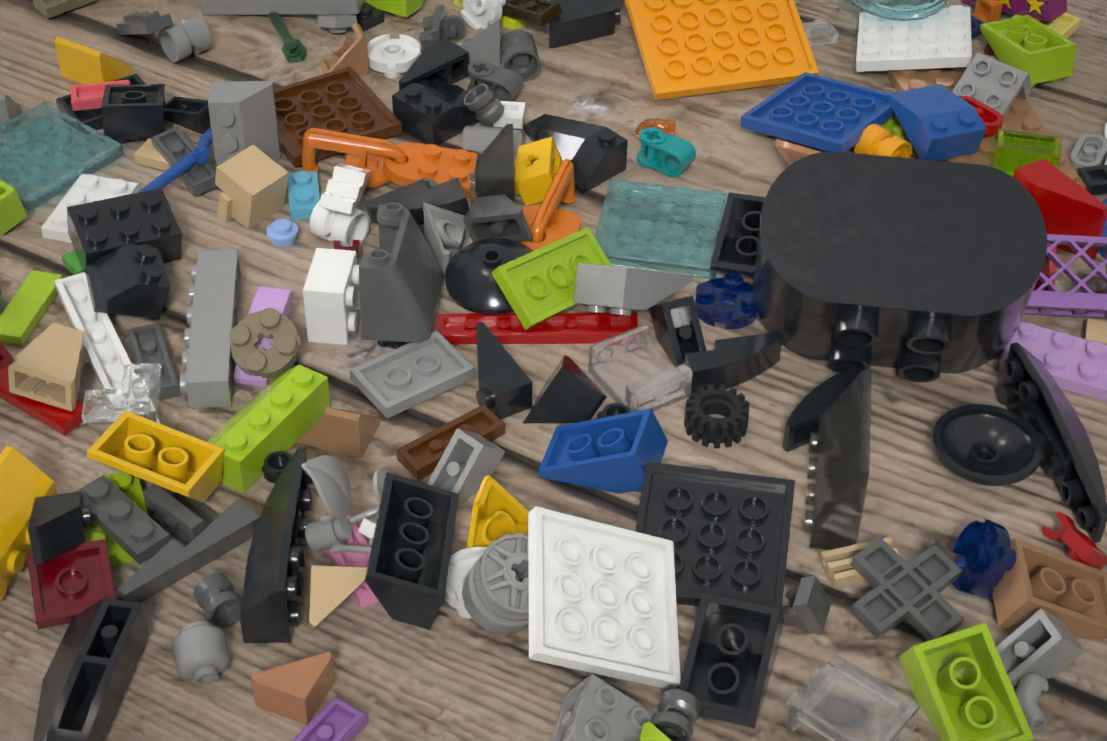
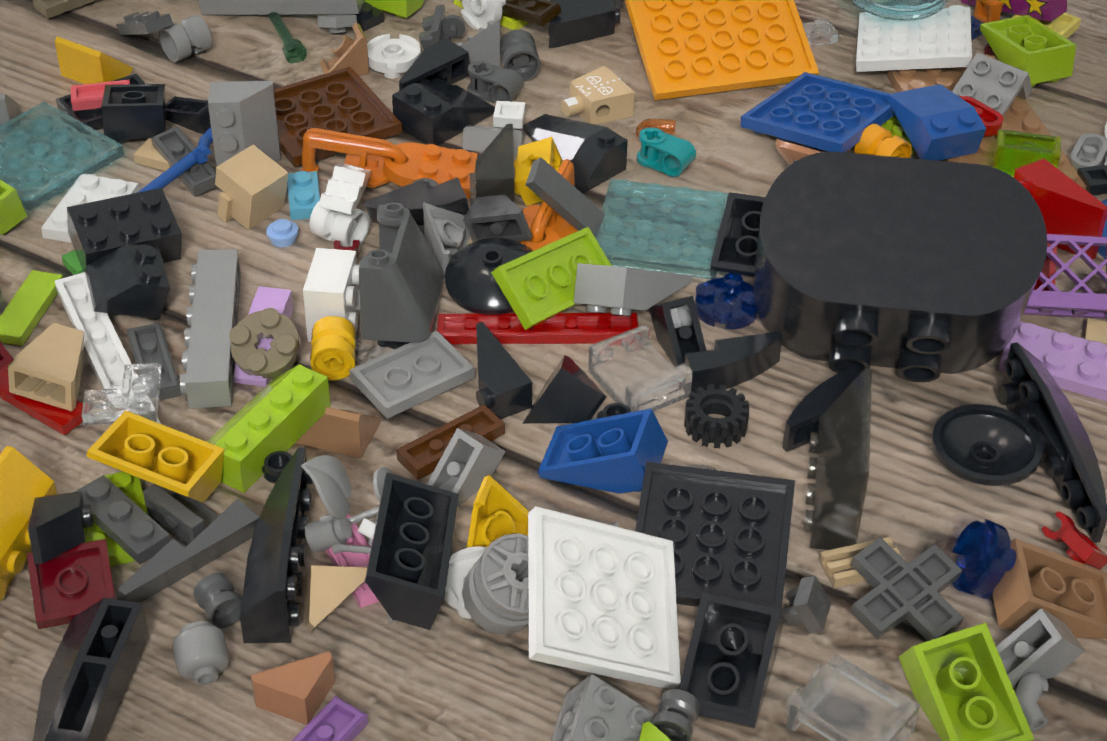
flat silver wheel [464,84,504,126] -> none
none -> yellow wheel [310,316,356,381]
none -> dark grey tile [526,157,605,238]
none -> tan torso [561,66,635,125]

